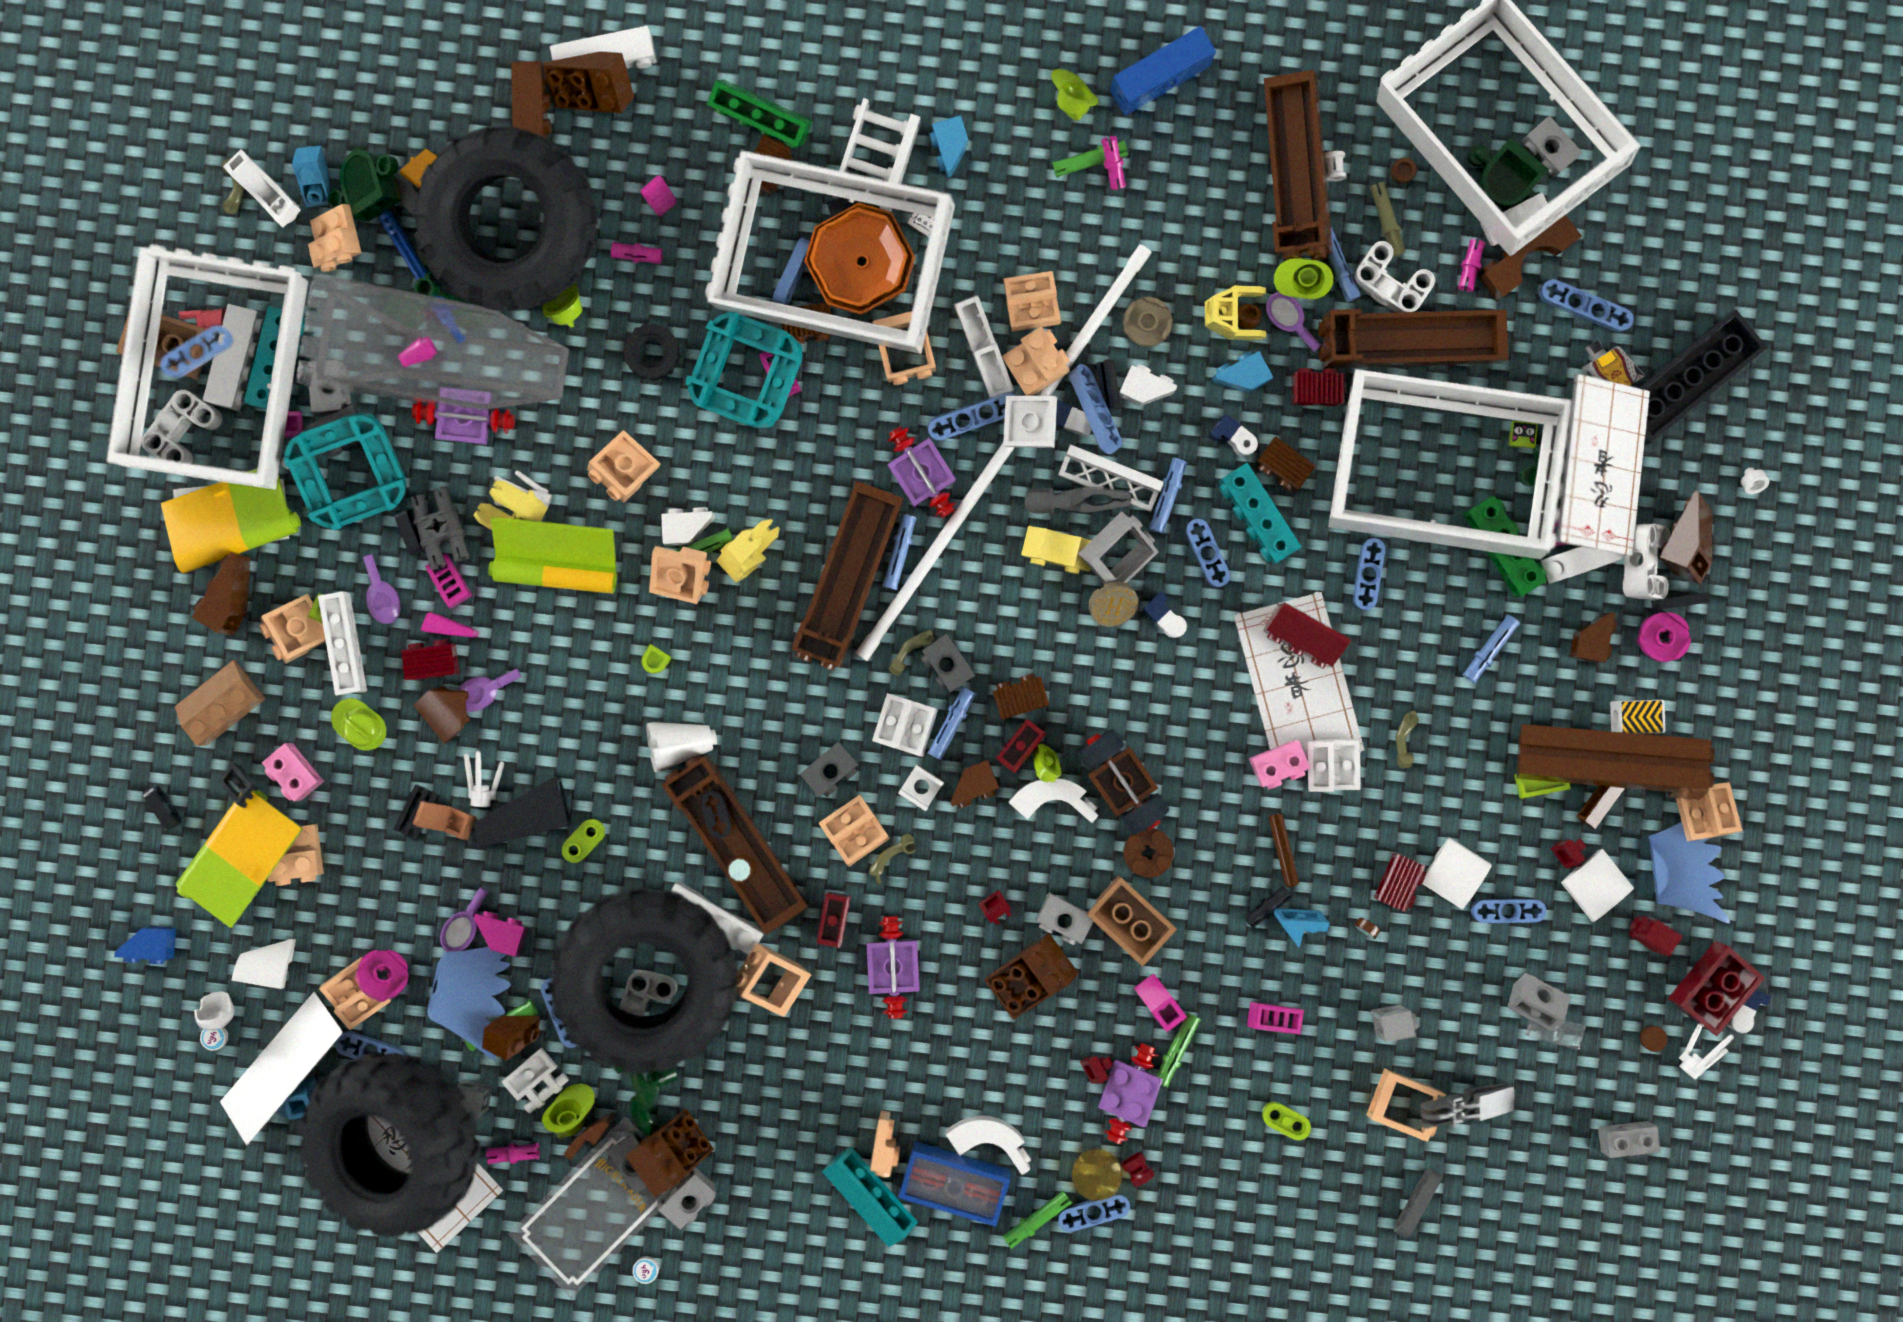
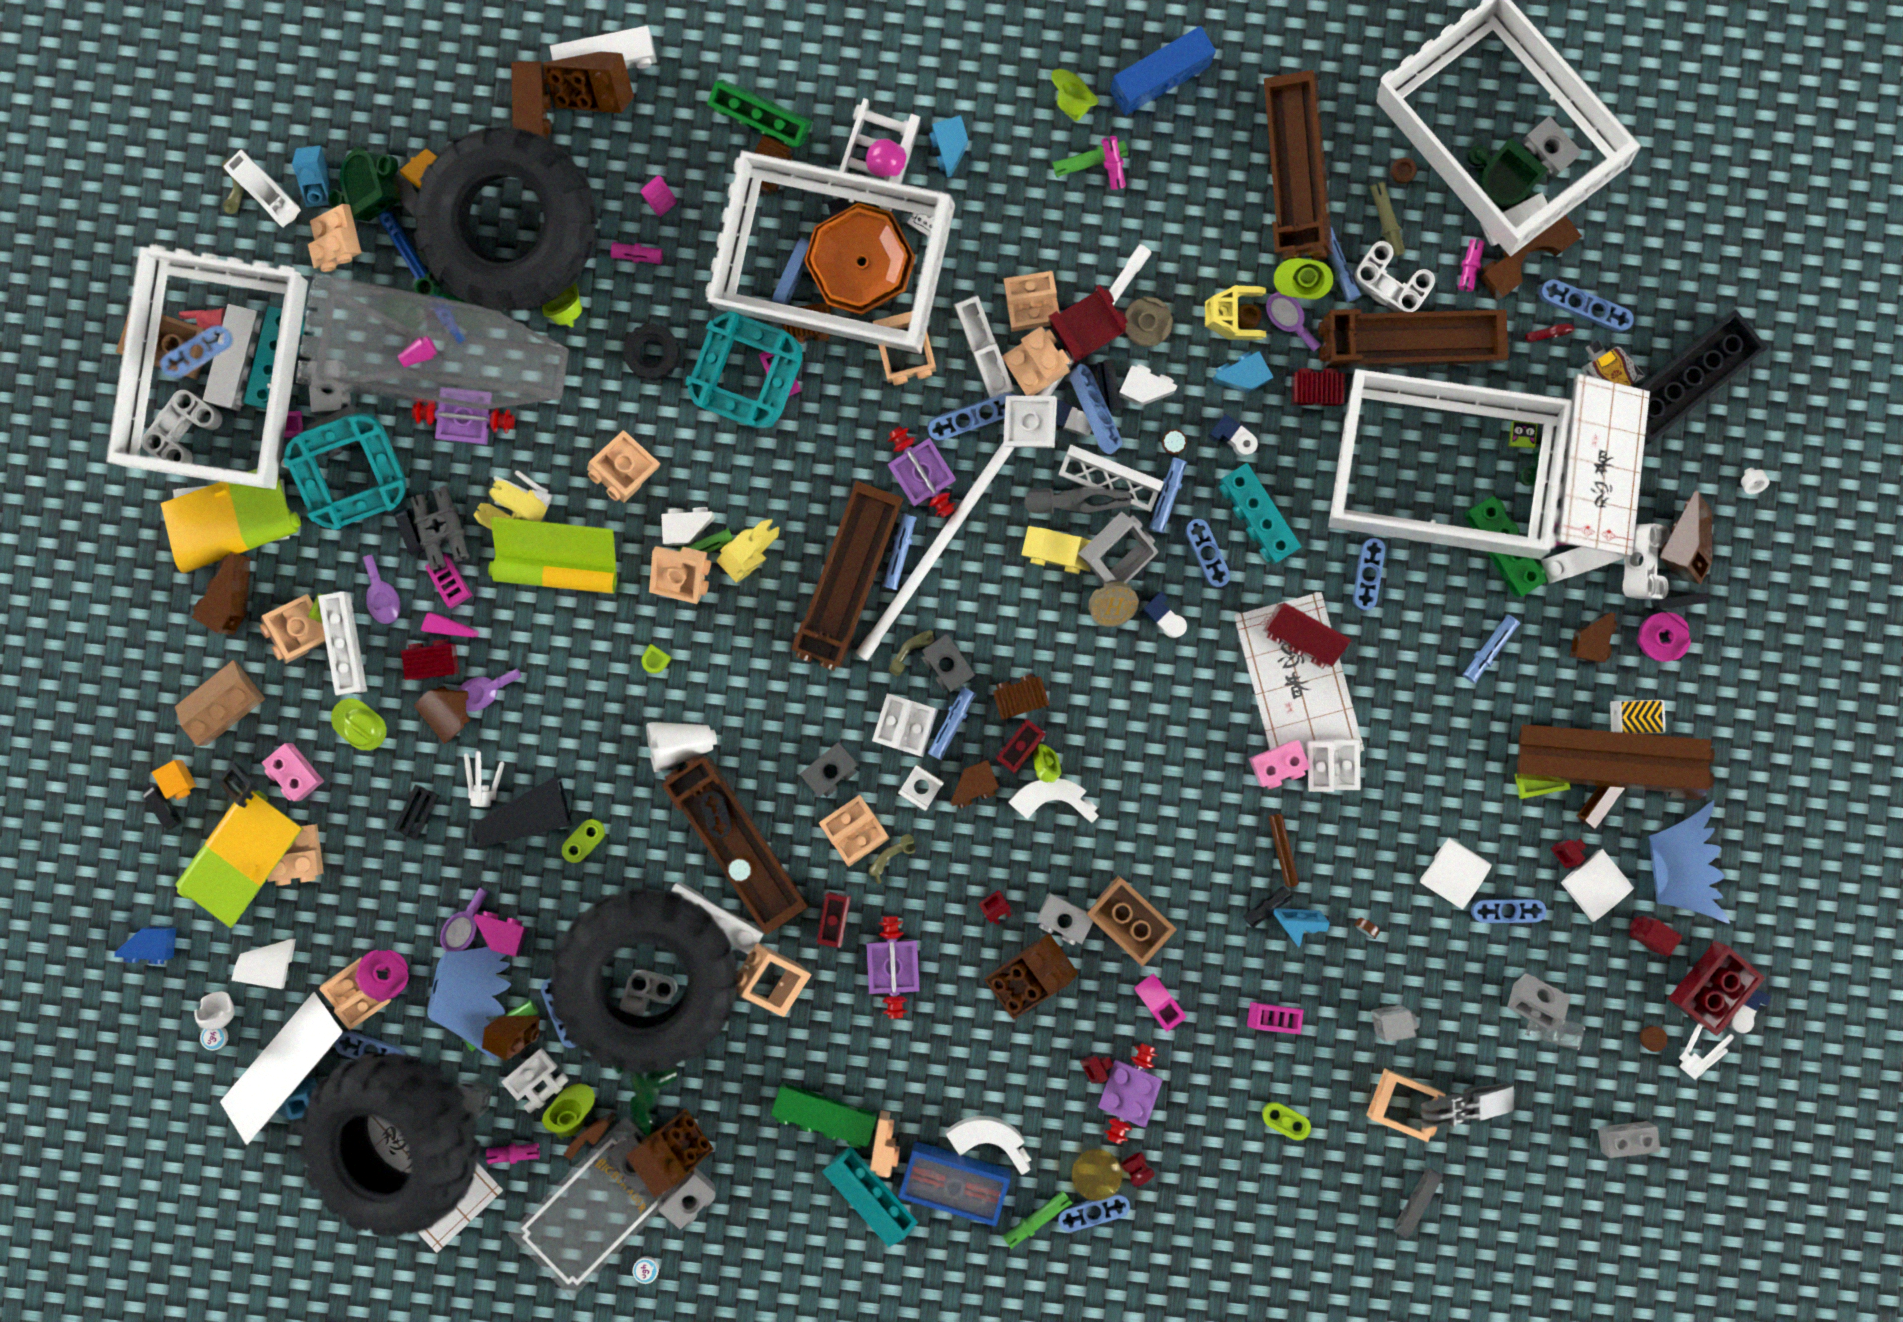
nougat bracket [413,801,476,840] -> none
brick [1077,729,1170,835] -> none
reddish brown plate [1123,828,1174,878] -> none
bright green pin [1156,1012,1202,1087] -> none
reddish brown brick [1255,436,1316,492] -> none
white bush [1324,151,1347,181] -> none
dark red brick [1374,853,1426,912] -> none
olive piece [1395,711,1419,768] -> none
light nougat slope [1676,782,1743,842] -> none
none -> light orange brick [152,760,197,800]
none -> green brick [771,1082,878,1148]
none -> dark pink hair [866,139,906,178]
none -> dark red panel [1048,285,1128,363]
none -> light aqua tile [1161,429,1187,455]
none -> dark red piece [1525,323,1575,343]

